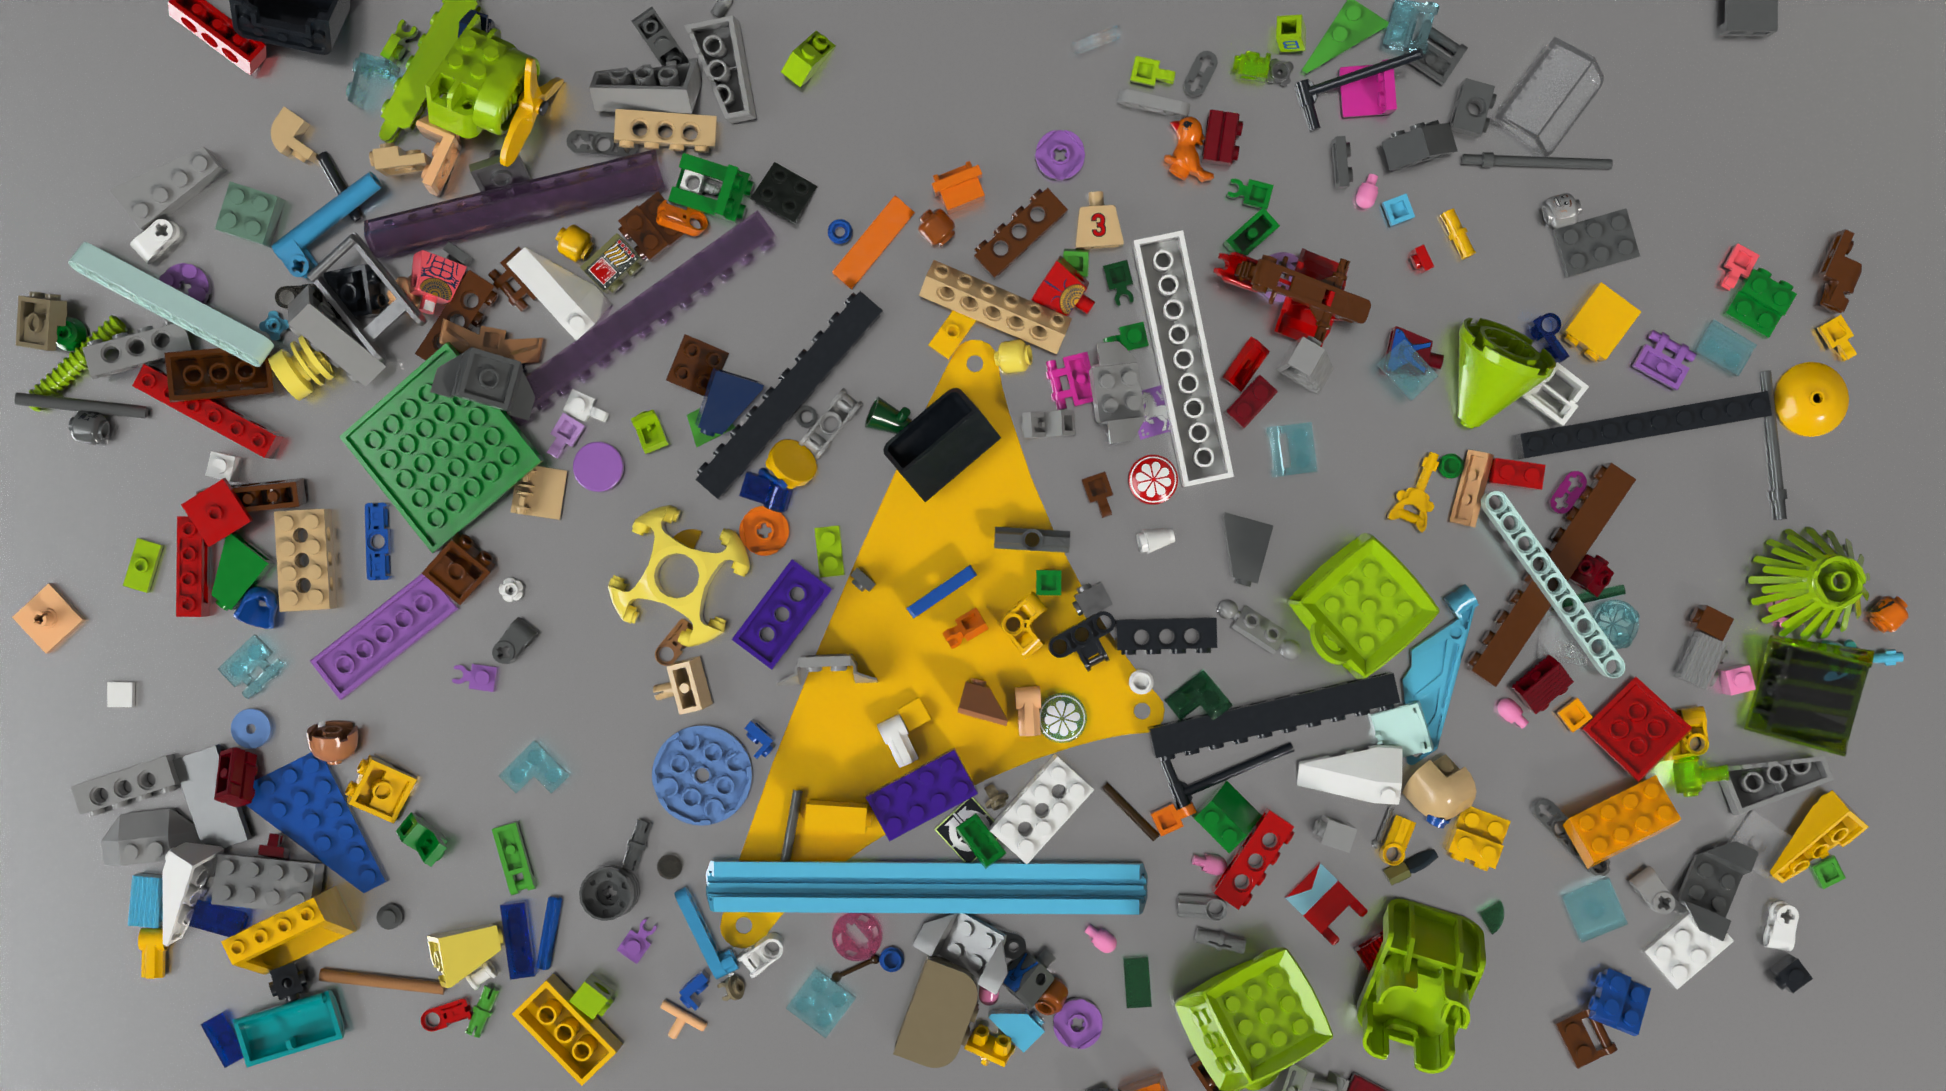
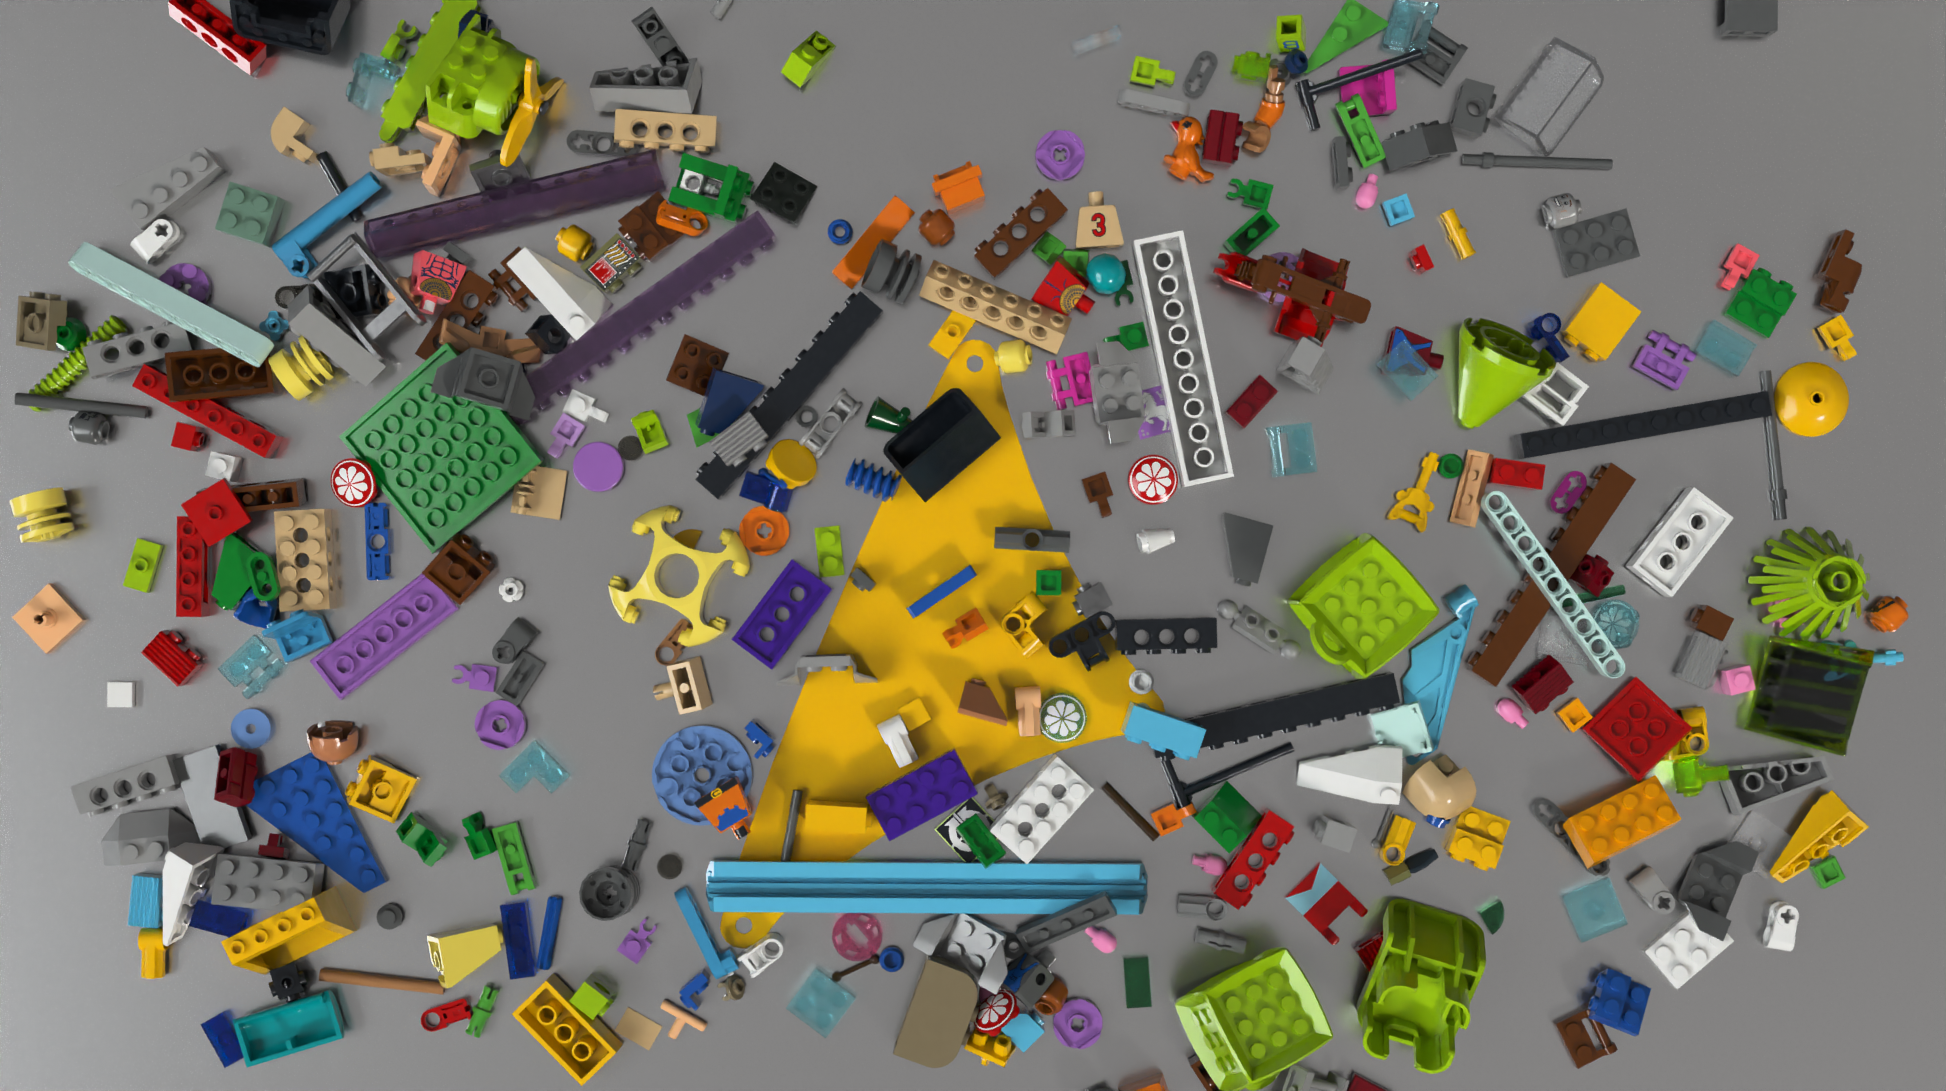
white bush [465,960,497,990] -> none
light grey wedge [684,15,756,123] -> none
clear green plate [1164,670,1233,721] -> none
red plate [1222,337,1270,392] -> none
black brick [1769,954,1813,993] -> none
none -> light yellow wheel [10,487,75,543]
none -> red brick [141,630,204,687]
none -> red plate [171,422,204,452]
none -> green plate [246,552,281,601]
none -> dark azure bracket [262,609,333,663]
none -> dish [331,458,377,507]
none -> green plate [462,812,497,860]
none -> medium lavender plate [475,699,526,750]
none -> dark grey plate [496,651,545,706]
none -> black brick [525,314,571,354]
none -> tan sticker [615,1007,662,1050]
none -> clear smoke plate [618,436,643,461]
none -> torso [694,776,752,840]
none -> light grey brick [709,411,769,467]
none -> blue piece [845,458,902,502]
none -> dark grey wheel [861,239,922,304]
none -> dish [974,990,1020,1036]
none -> dark grey plate [1016,891,1117,954]
none -> bright green plate [1031,231,1066,265]
none -> teal hair [1086,253,1126,294]
none -> medium azure brick [1121,701,1206,761]
none -> medium nougat piece [1242,65,1286,153]
none -> dark blue plate [1285,49,1308,74]
none -> bright green plate [1335,93,1386,168]
none -> white brick [1625,487,1733,597]

